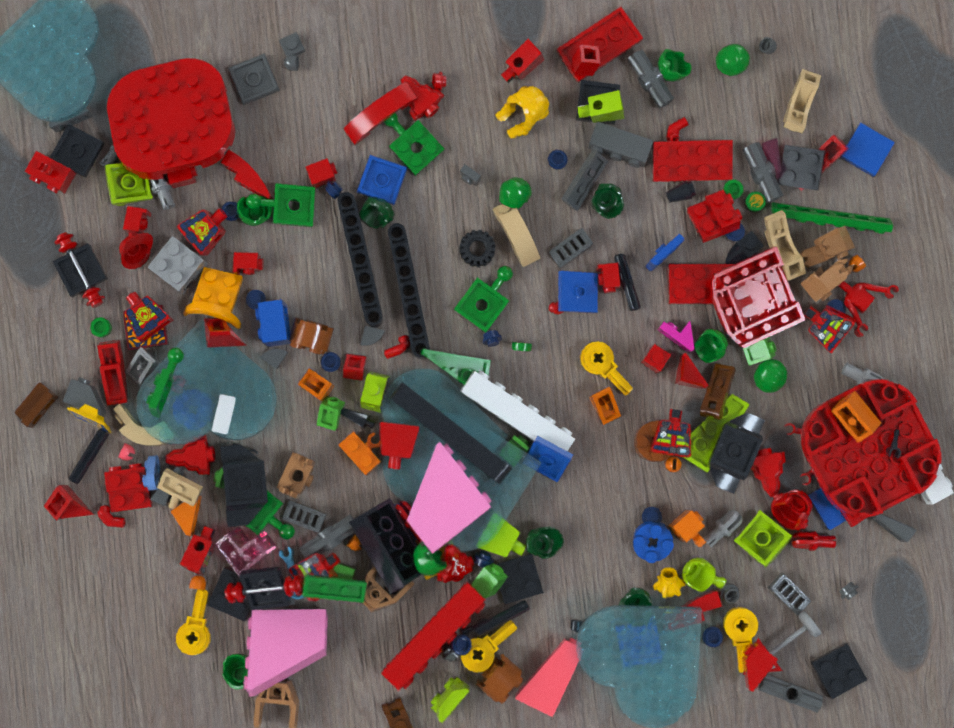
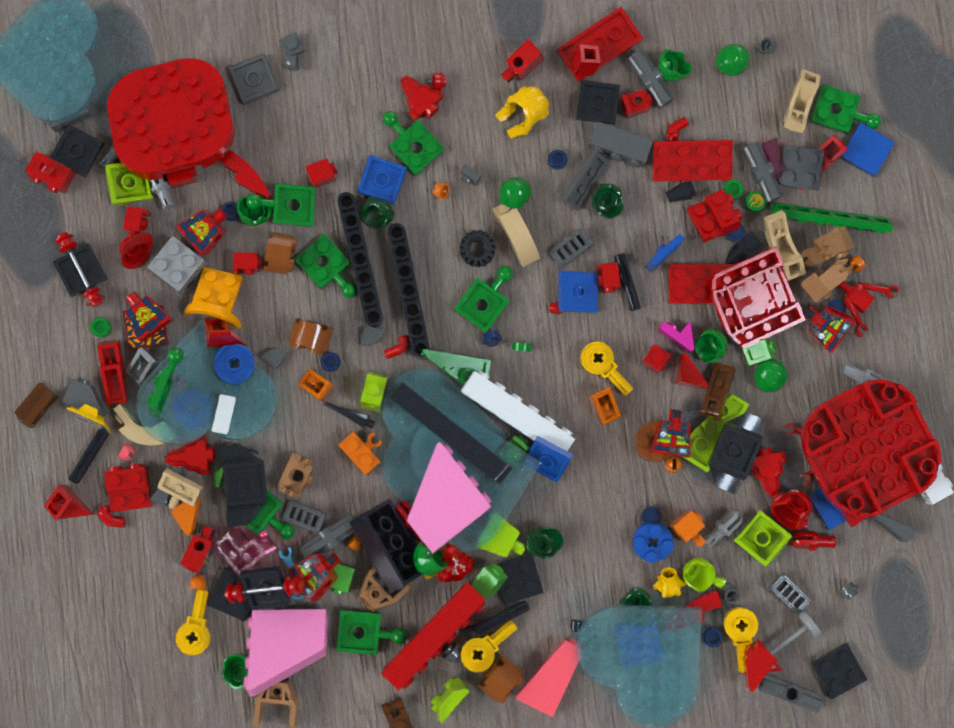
medium blue plate [143,455,160,491] -> none
dark blue plate [246,290,266,310] -> none
blue brick [255,299,291,347] -> none
green tile [302,574,367,603] -> none
bright green bracket [317,397,345,431] -> none
dark blue plate [325,181,343,199] -> none
red slope [343,354,366,381] -> none
red slope [344,82,418,145] -> none
red torso [379,422,419,469] -> none
dark blue plate [451,634,472,656] -> none
dark blue plate [474,550,494,568] -> none
lime torso [578,90,625,123] -> none
orange brick [831,391,881,442] -> none
black hand [886,429,901,458] -> none
none -> blue plate [214,344,255,385]
none -> dark orange brick [264,232,297,275]
none -> green plate [295,234,357,298]
none -> green plate [336,610,408,655]
none -> orange hinge [432,182,449,199]
none -> red brick [620,89,652,119]
none -> green plate [810,84,881,134]

